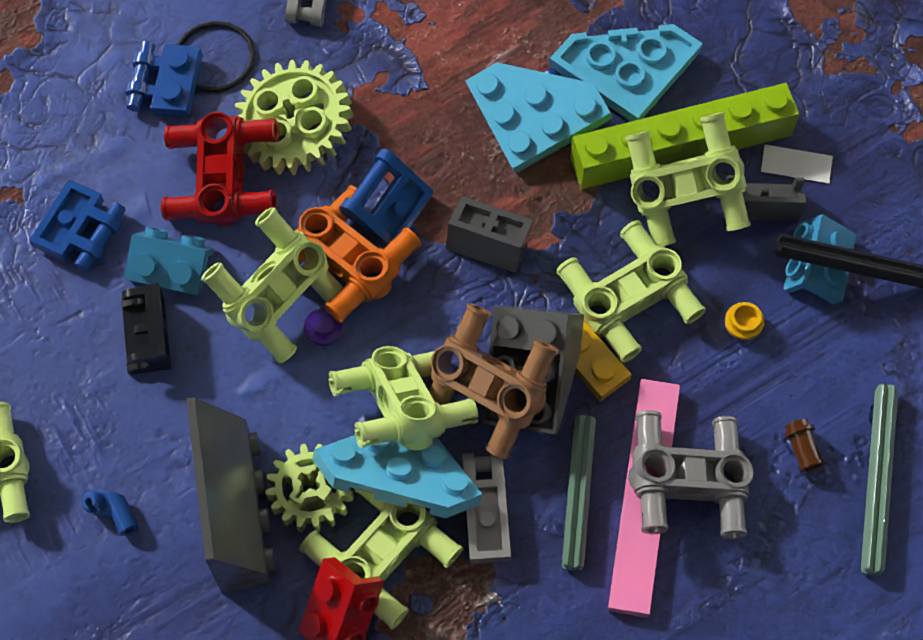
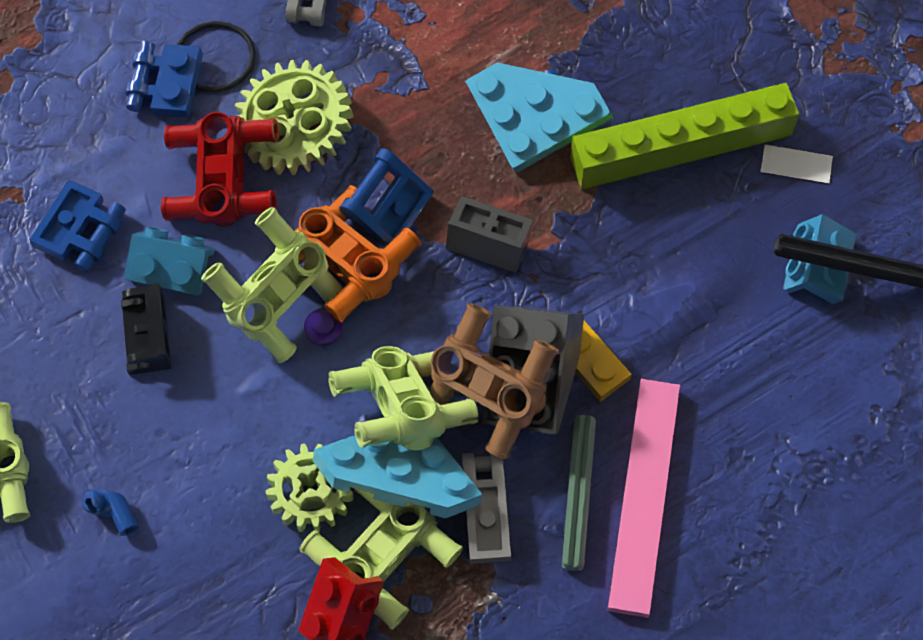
dark grey slope [186,397,276,593] -> none
medium azure plate [549,24,703,121] -> none
yellowish green piece [556,220,706,363] -> none
yellowish green piece [625,112,751,246] -> none
light grey piece [628,410,754,539] -> none
dark grey hinge [723,175,806,222] -> none
yellow plate [725,302,764,340] -> none
reddish brown pin [784,418,825,472] -> none
sand green axle [861,384,898,576] -> none

